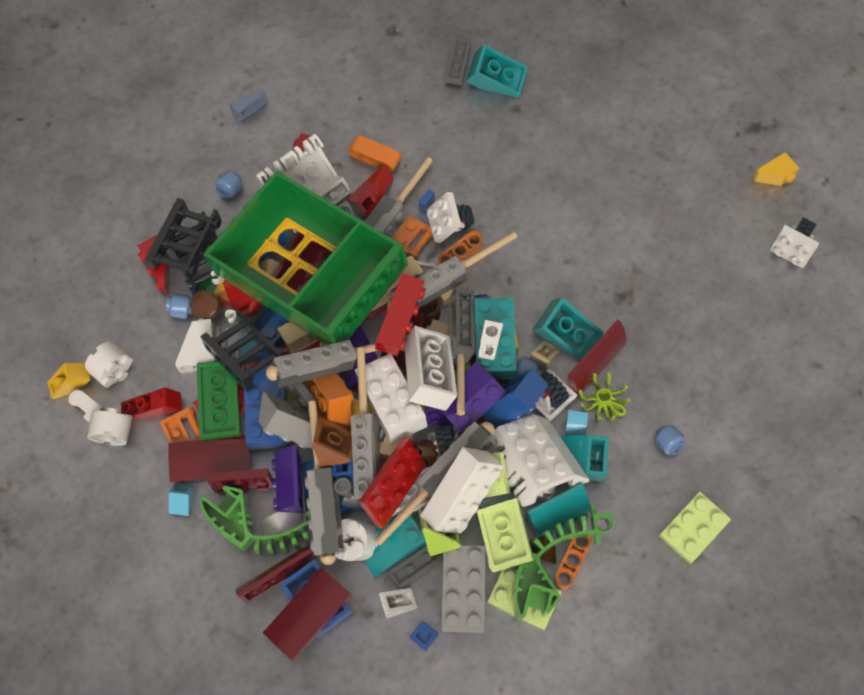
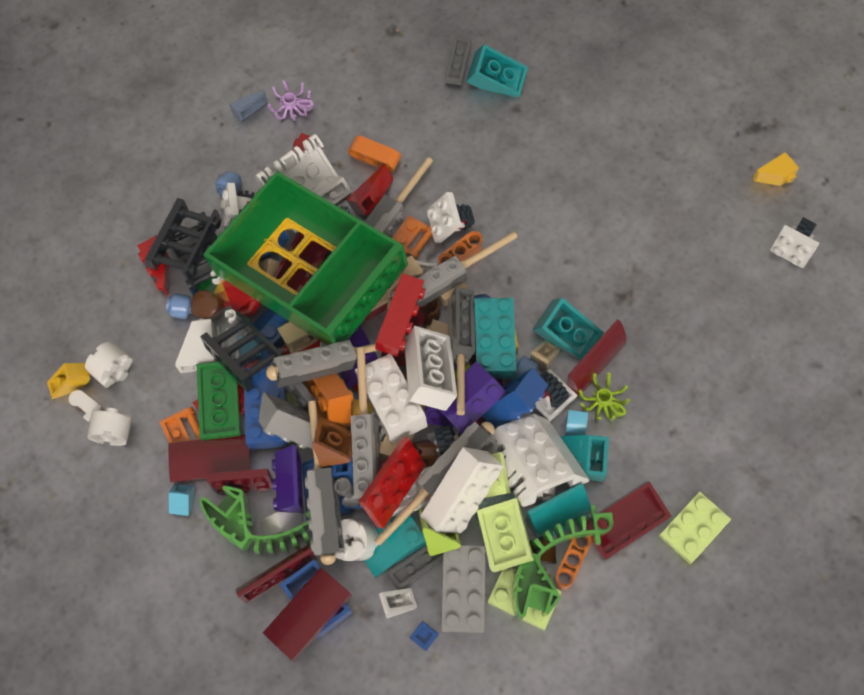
red slope [121,387,182,420] -> none
blue tile [419,189,435,214] -> none
white leg [478,320,503,360] -> none
medium blue head [655,425,685,455] -> none
none -> white plate [219,183,255,229]
none -> lavender animal [267,80,314,121]
none -> dark red slope [586,481,672,560]

